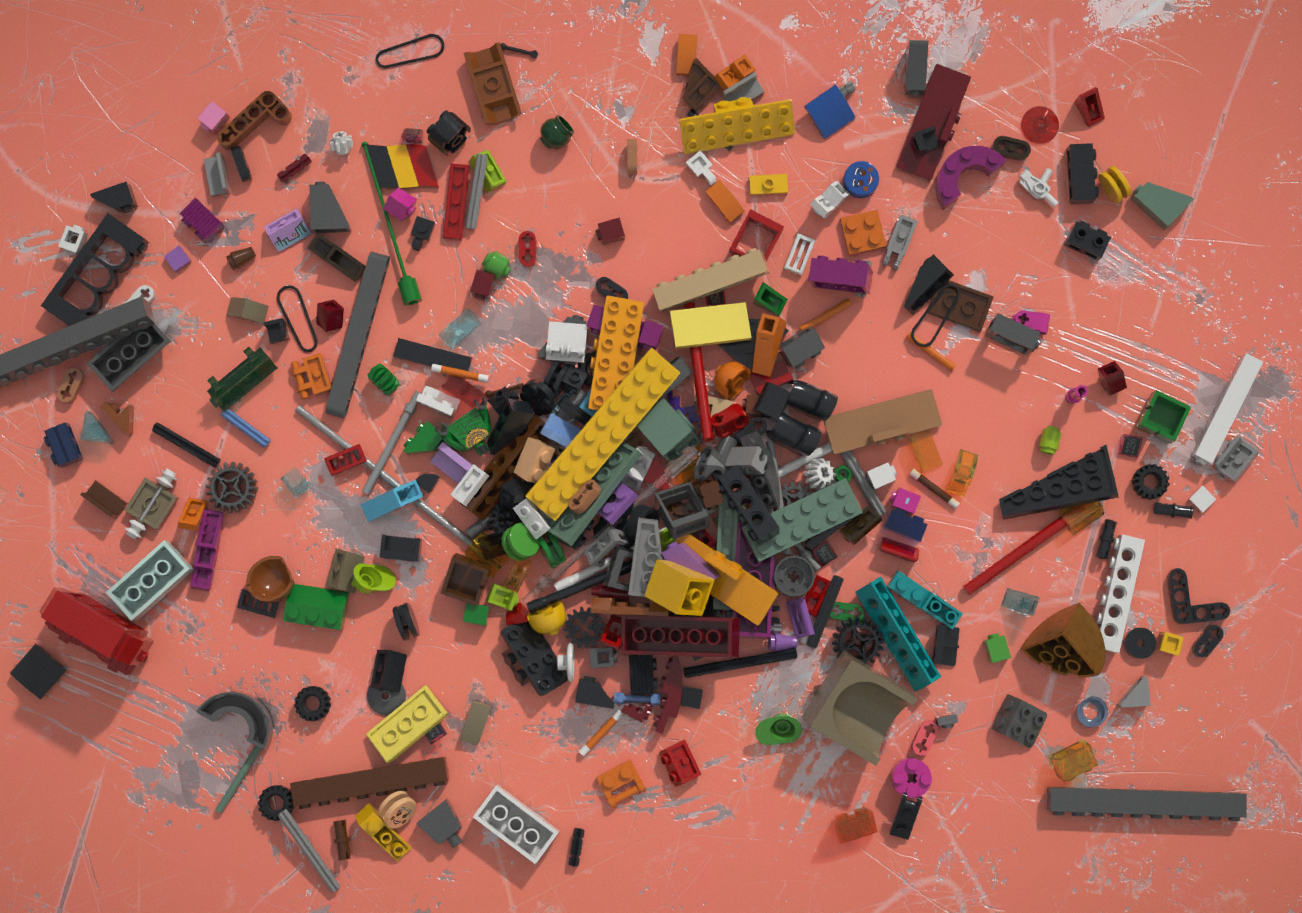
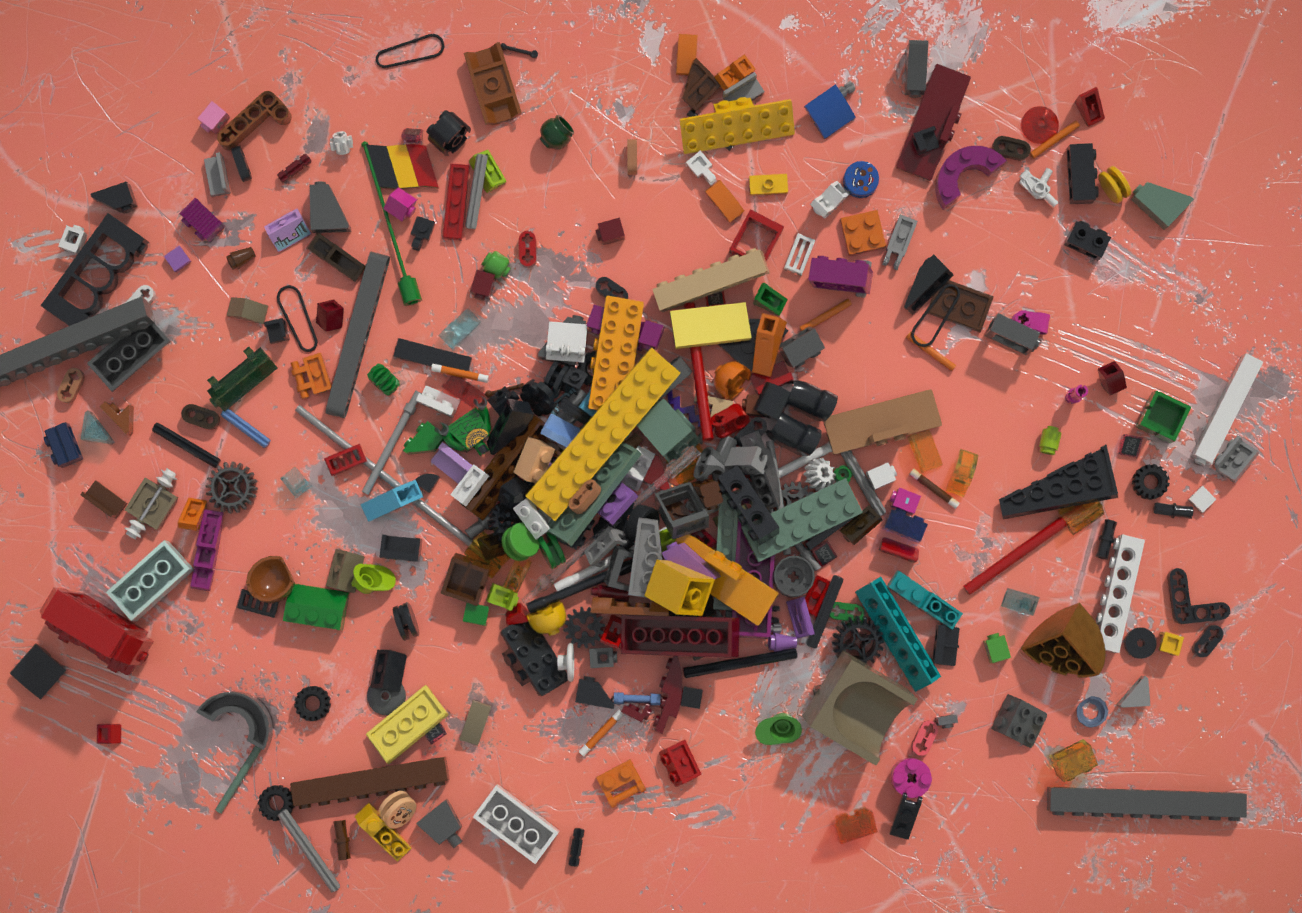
black brick [629,655,658,694] -> none
none -> red slope [97,724,121,744]
none -> dark brown plate [181,404,220,430]
none -> orange piece [1030,120,1080,159]

